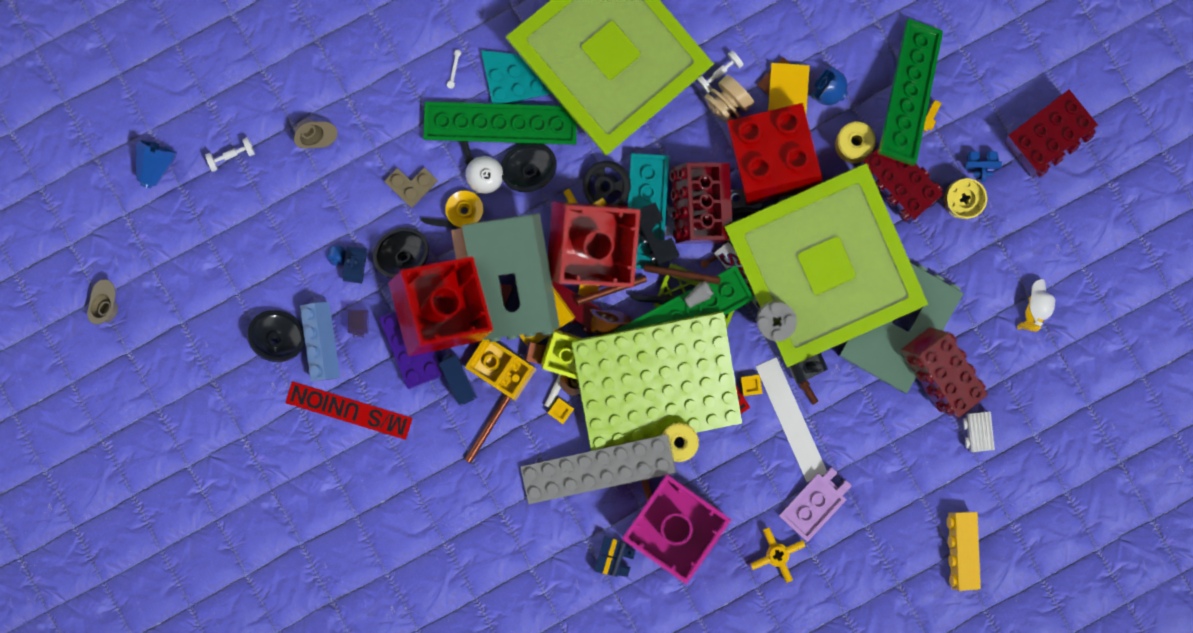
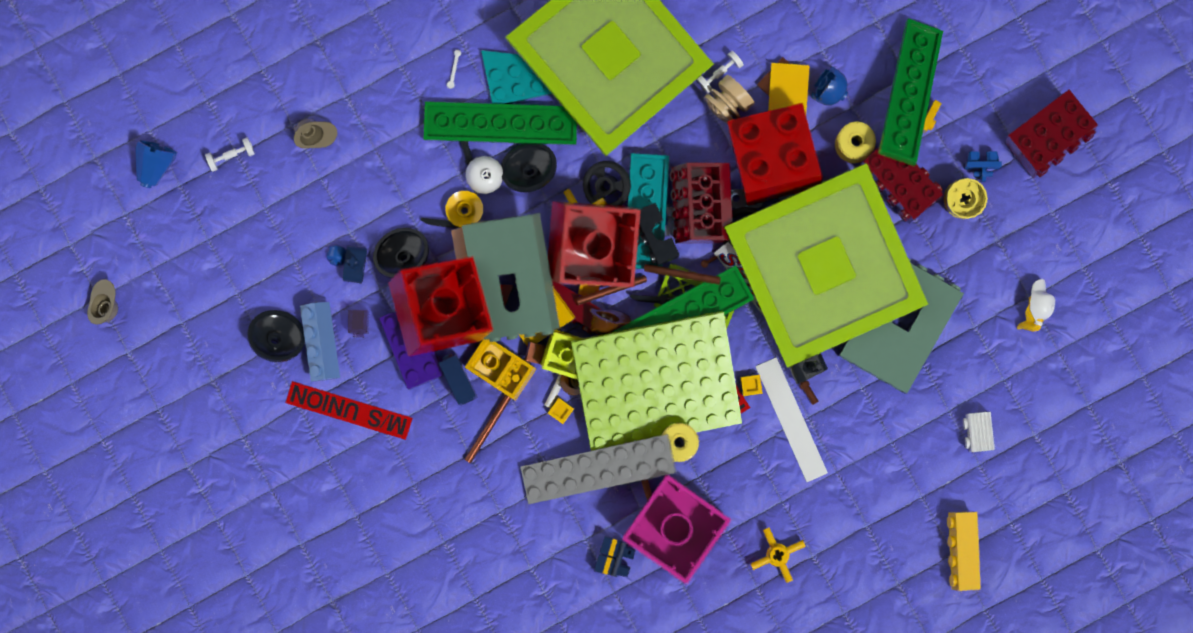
dark tan plate [384,167,438,208] -> none
light grey cone [684,281,714,308] -> none
light grey brick [756,301,797,341] -> none
lavender tile [779,467,851,542] -> none
dark red brick [900,327,988,418] -> none

